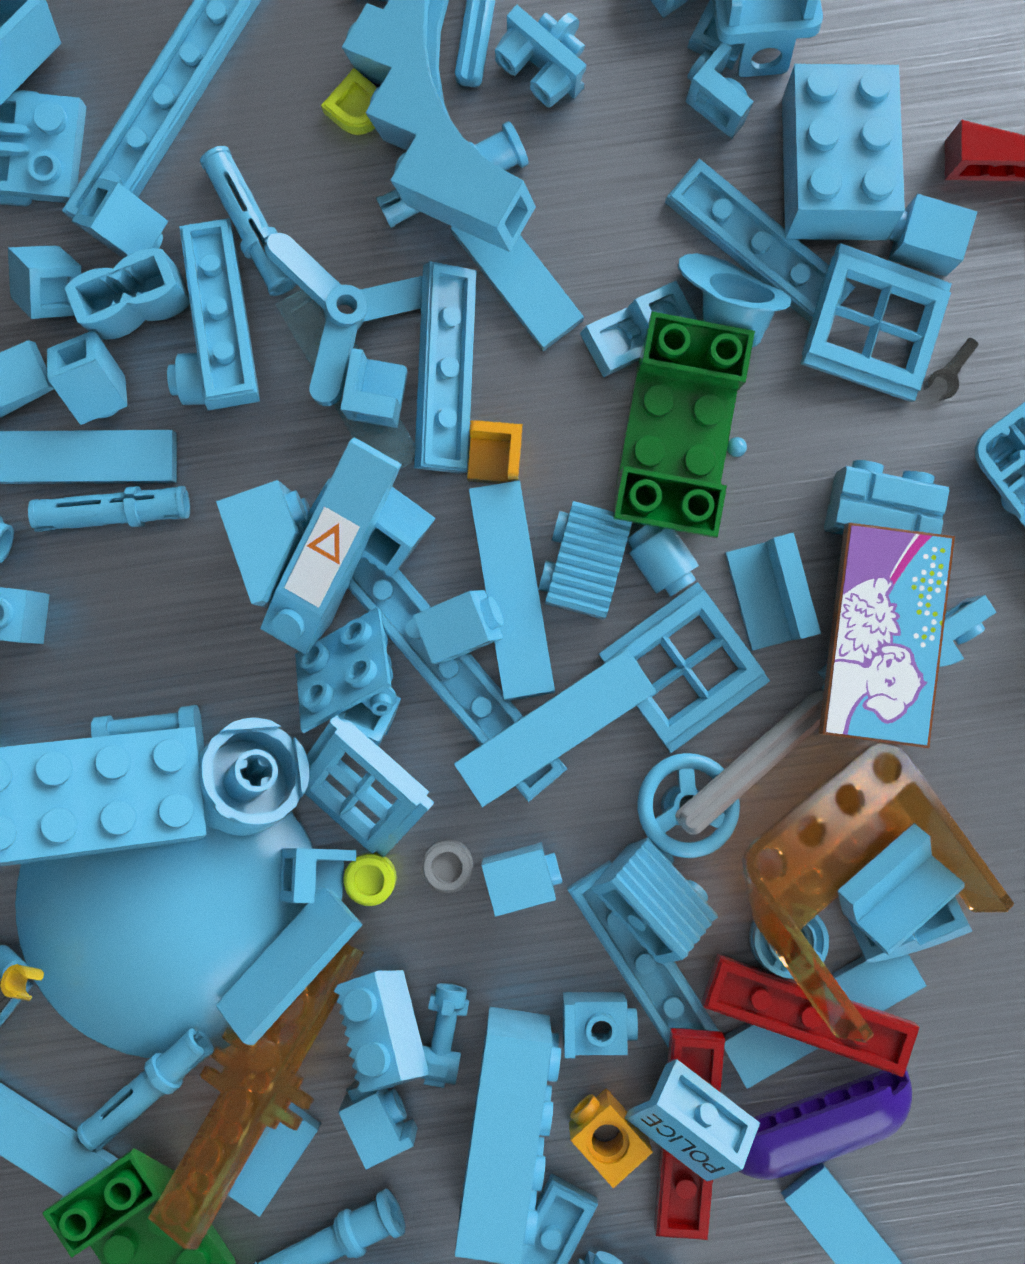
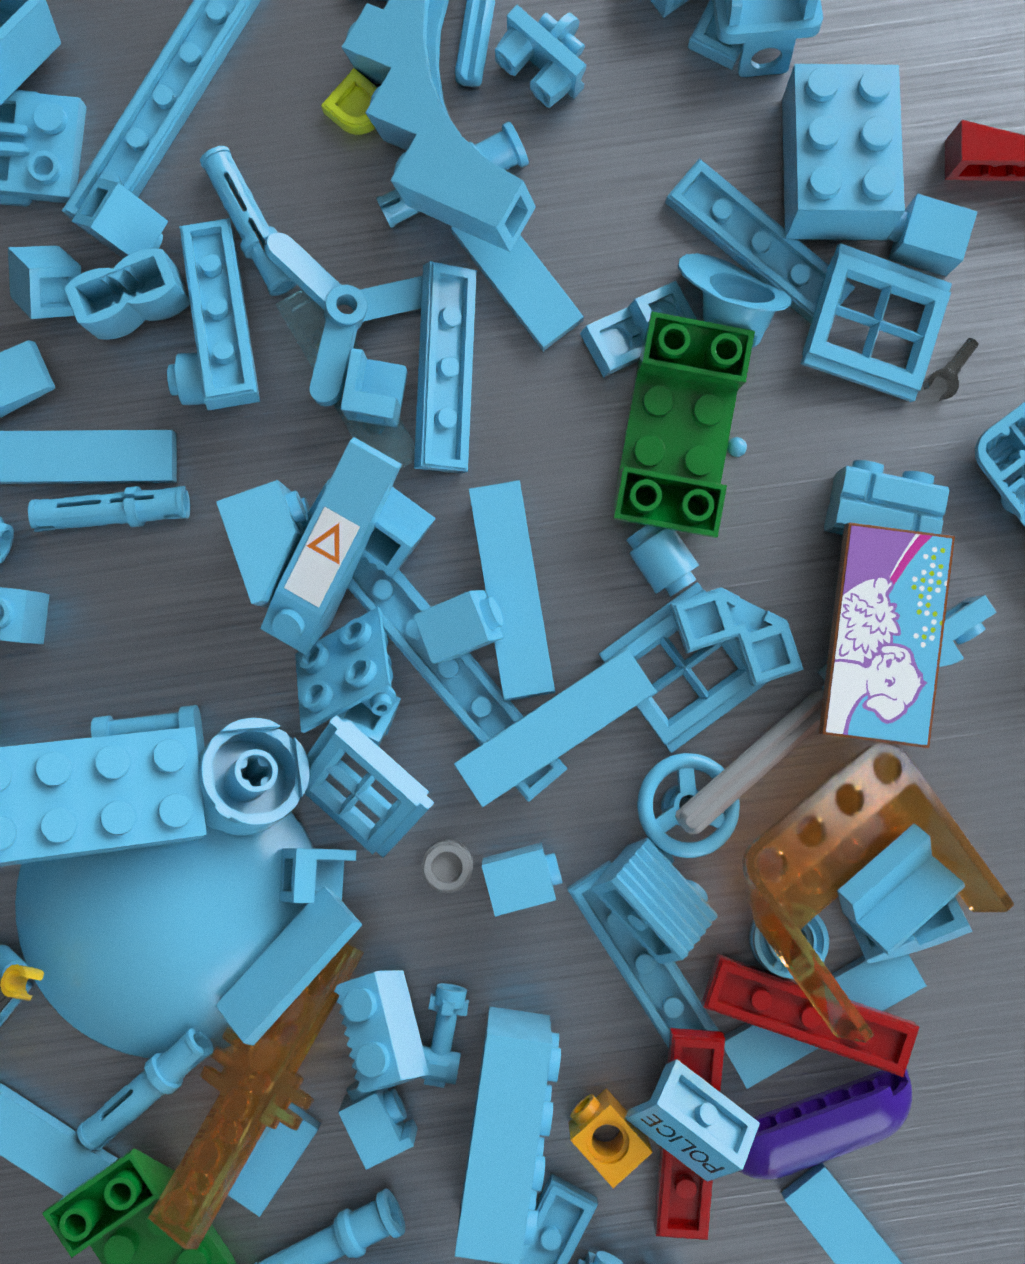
medium azure brick [47,329,128,425] -> none
neon yellow tile [344,852,397,906] -> none
light orange panel [467,420,523,484] -> none
medium azure brick [538,501,632,620] -> none
medium azure brick [563,992,638,1058] -> none
medium azure bracket [685,42,754,139] -> none
medium azure panel [724,532,821,651] -> none
none -> medium azure tile [670,587,804,686]

